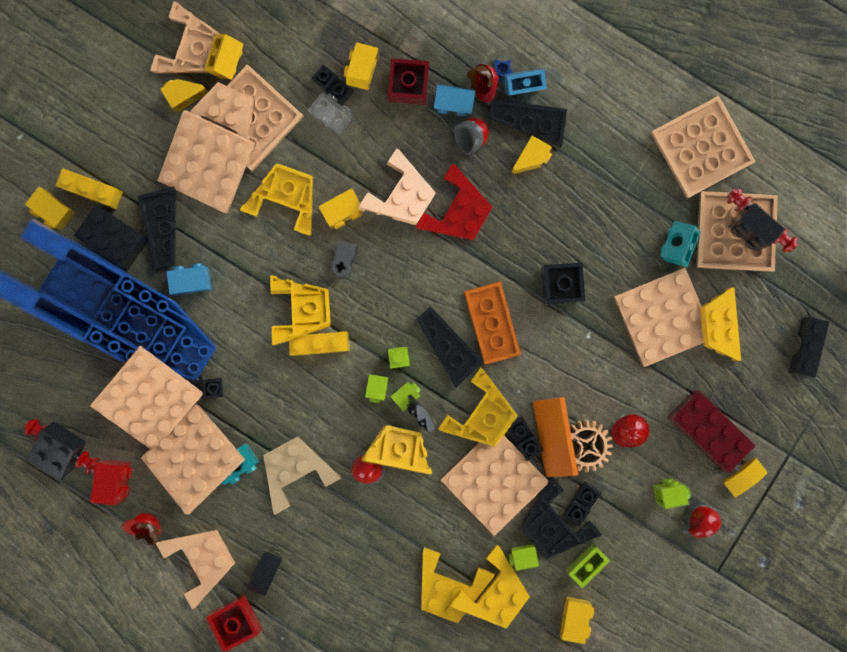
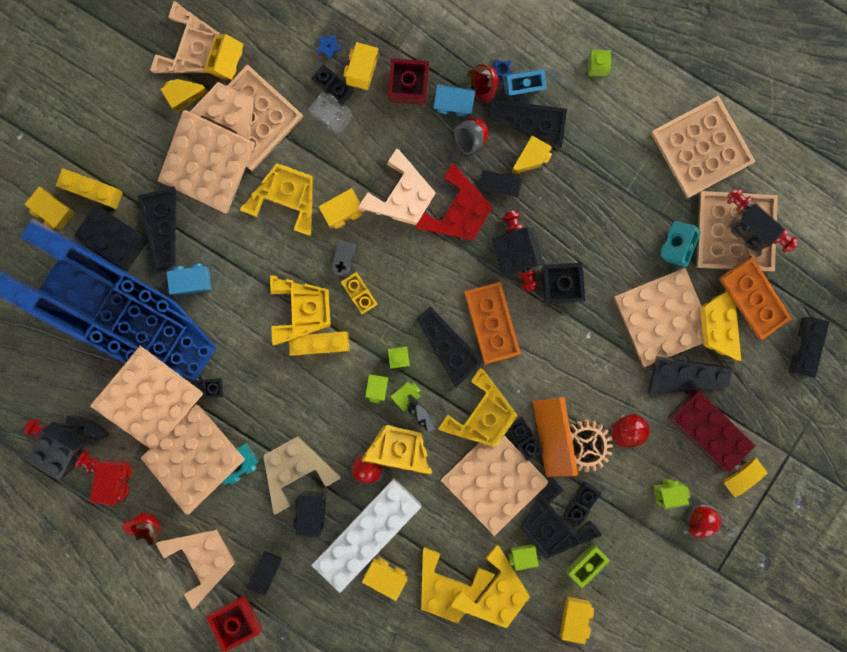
none -> black slope [66,415,109,440]
none -> black brick [293,491,327,537]
none -> white brick [312,478,421,593]
none -> blue plate [317,35,341,59]
none -> yellow slope [340,271,378,314]
none -> yellow brick [362,558,408,601]
none -> black slope [479,170,523,198]
none -> black brick [492,210,544,292]
none -> lime brick [588,50,611,76]
none -> black wing [648,356,733,394]
none -> orange tile [719,256,792,341]

